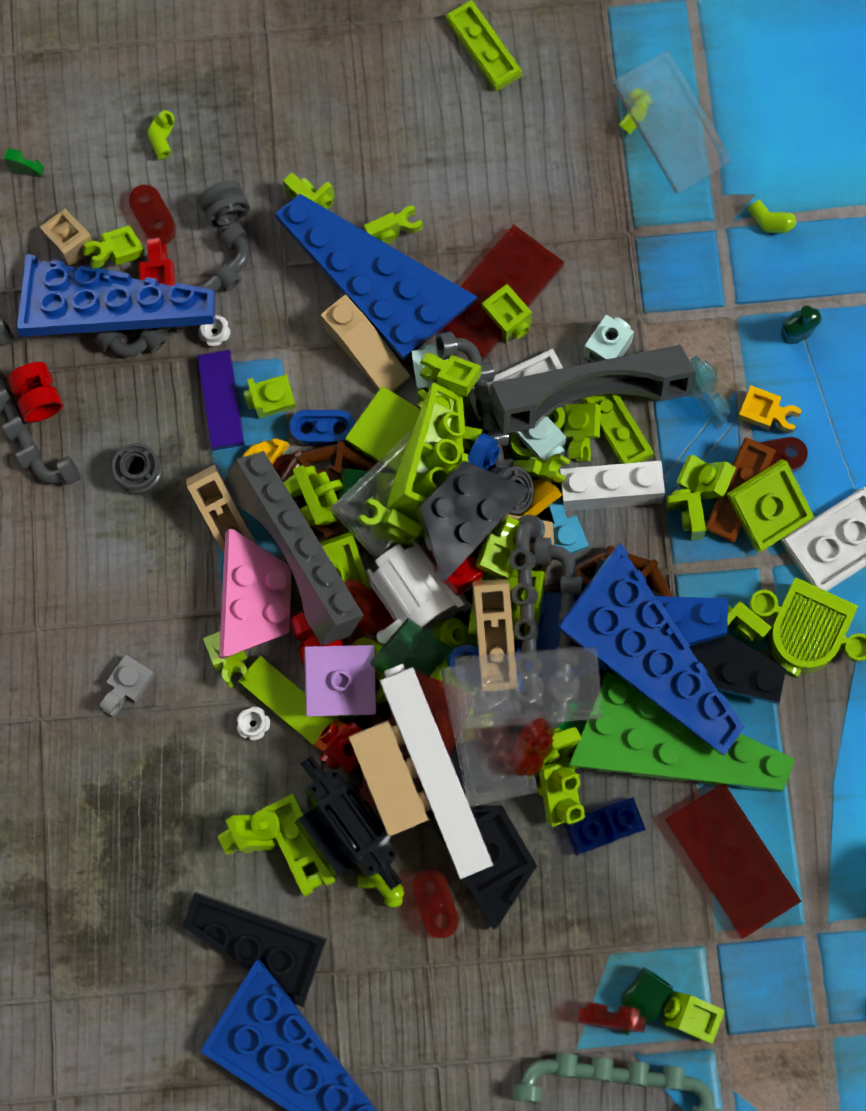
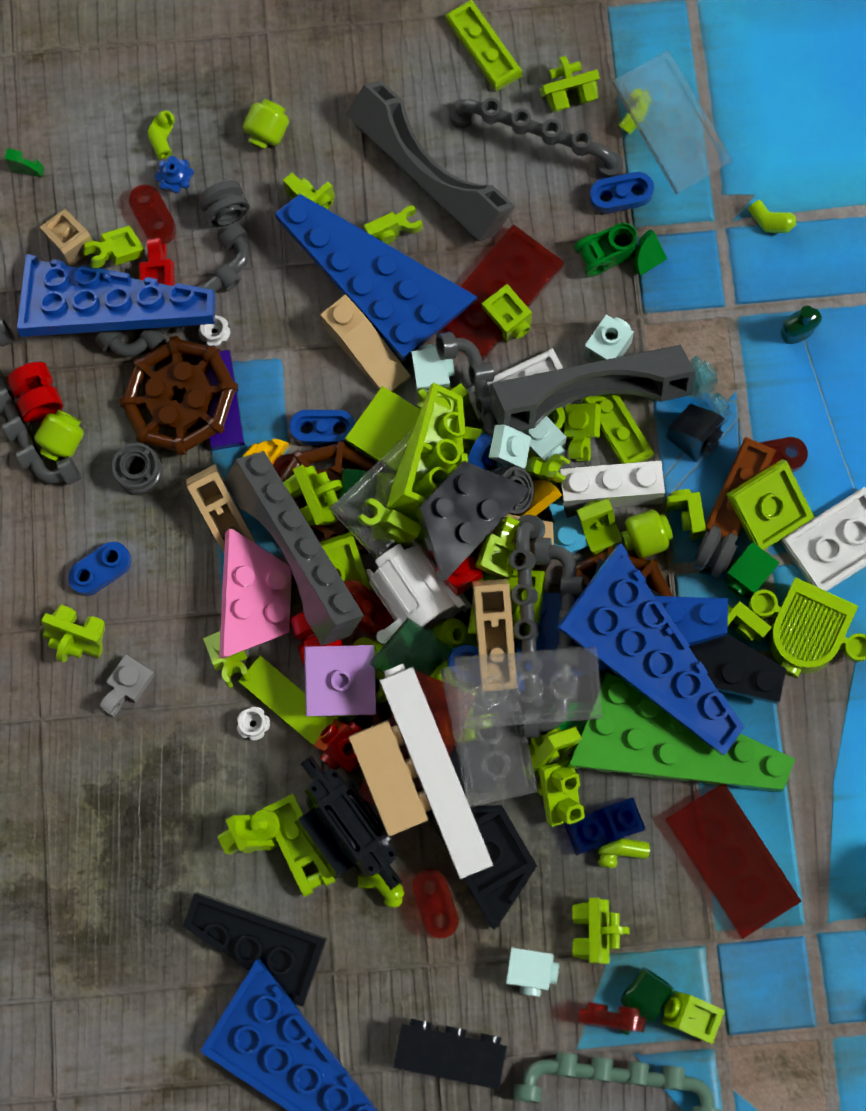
lime bracket [244,374,297,419] -> none
lime plate [420,353,482,397] -> none
clear red plate [508,718,555,776] -> none
lime bracket [677,455,736,499] -> none
yellow plate [738,385,802,433] -> none
none -> lime head [35,410,84,461]
none -> lime hips [41,604,105,663]
none -> blue plate [68,542,132,596]
none -> reddish brown plate [119,336,238,455]
none -> blue plant [155,156,194,193]
none -> lime head [243,99,289,150]
none -> dark grey arch [346,80,515,241]
none -> black brick [393,1019,507,1090]
none -> dark grey bar [449,98,623,178]
none -> light aqua bracket [489,425,531,469]
none -> light aqua brick [506,948,559,997]
none -> lime hips [539,56,600,113]
none -> lime hips [572,898,630,964]
none -> green piece [573,223,638,277]
none -> lime bracket [577,498,623,555]
none -> blue plate [590,172,654,213]
none -> lime arm [598,838,650,868]
none -> lime head [620,509,673,558]
none -> green tile [633,229,667,276]
none -> black slope [666,403,725,462]
none -> dark grey wheel [694,525,738,579]
none -> green brick [724,542,780,600]

